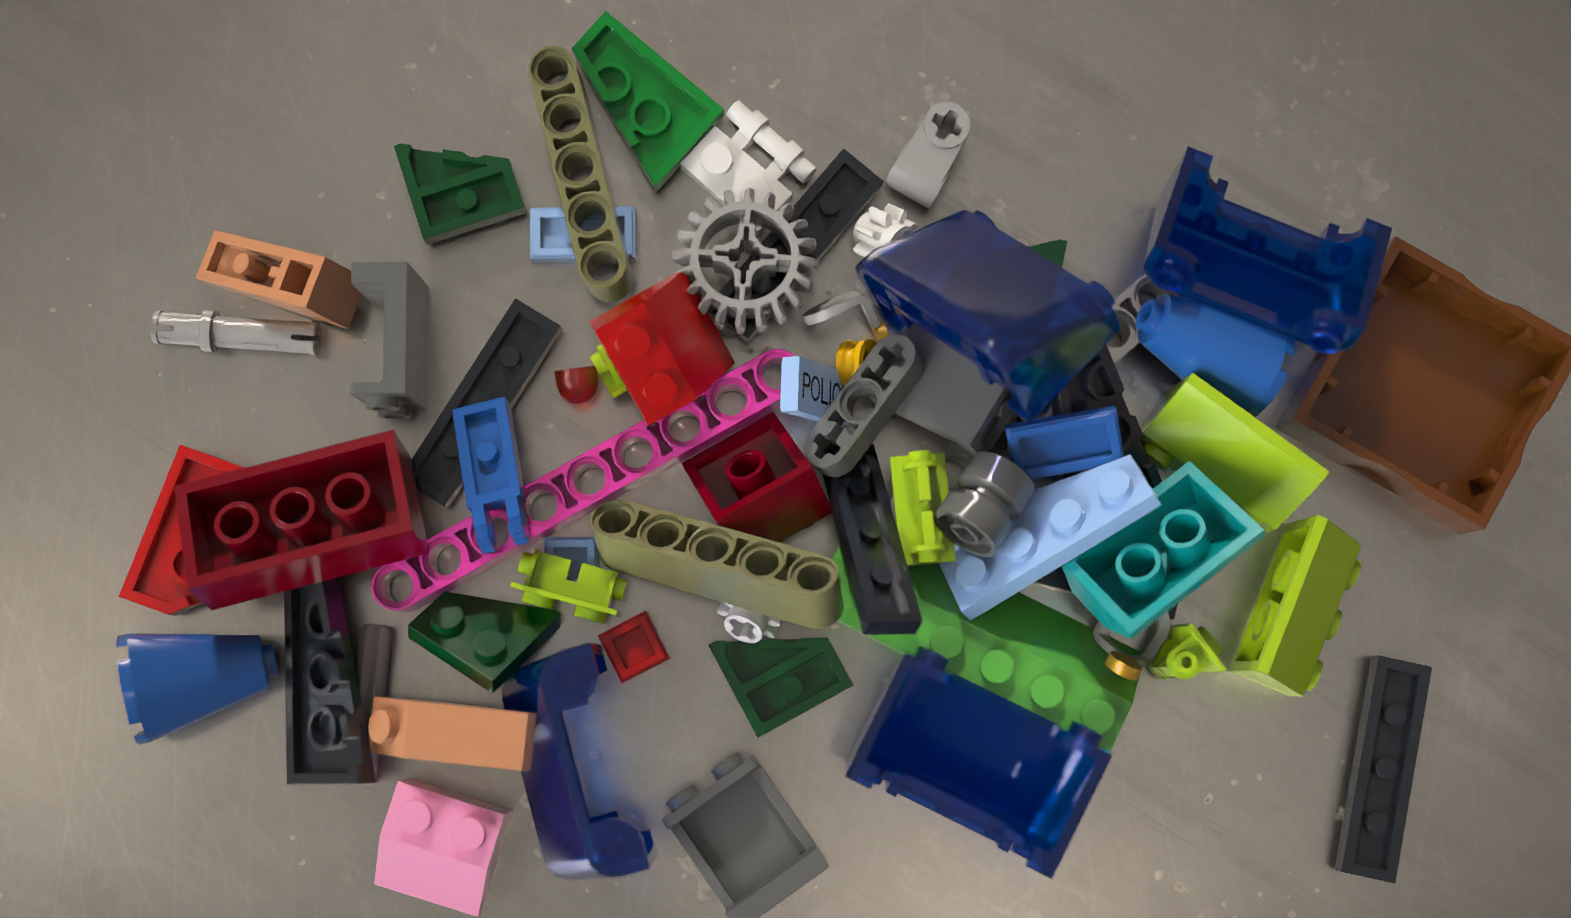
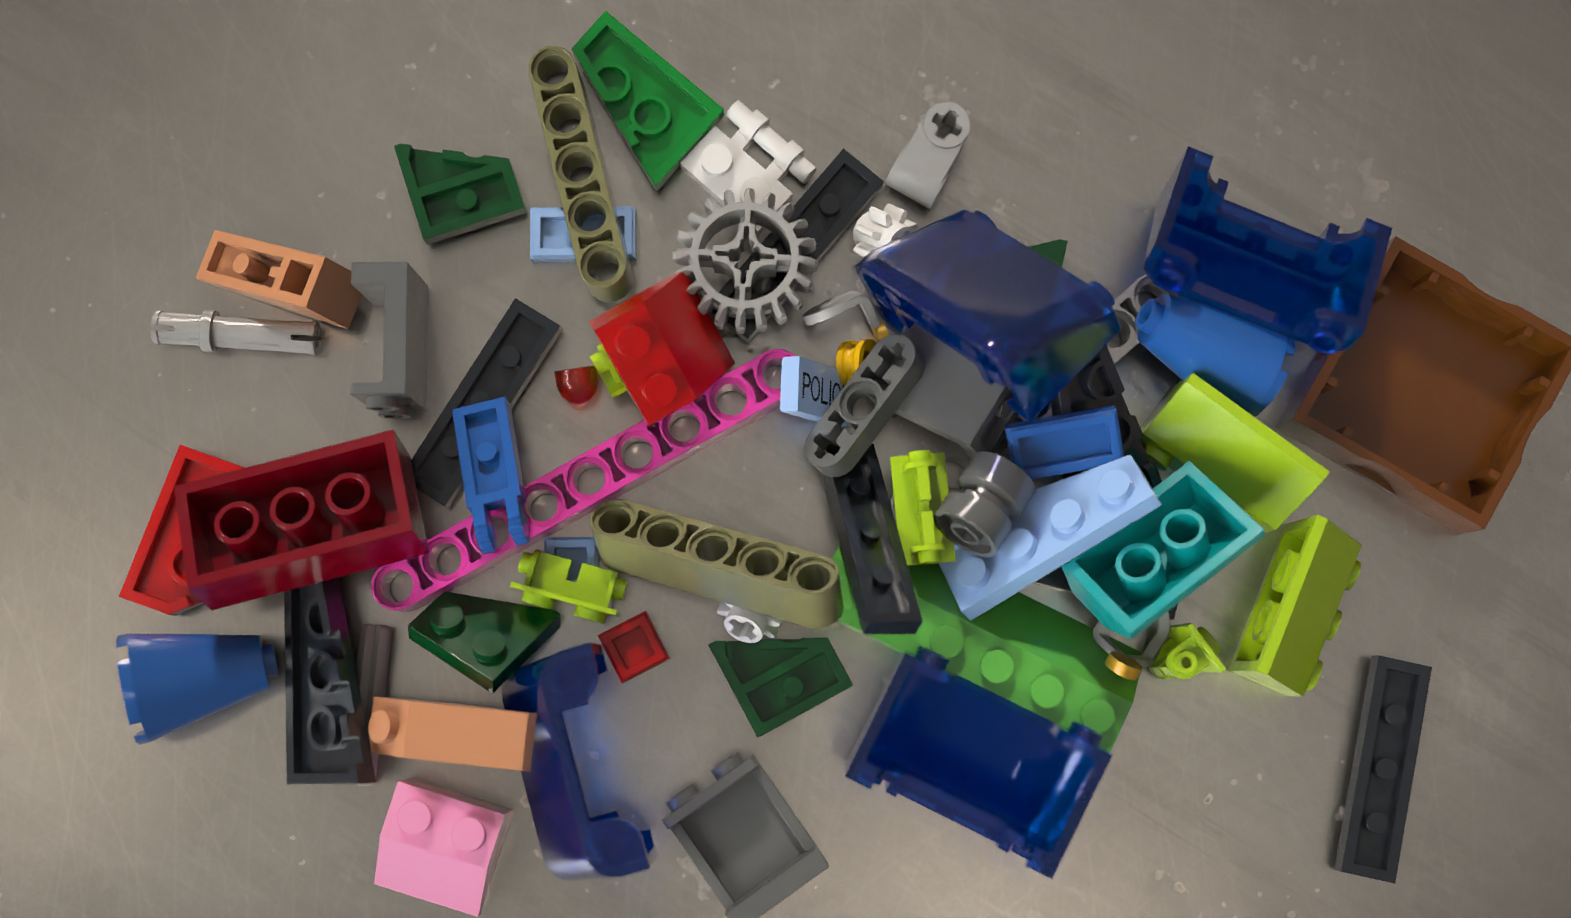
dark red slope [681,412,832,543] -> none

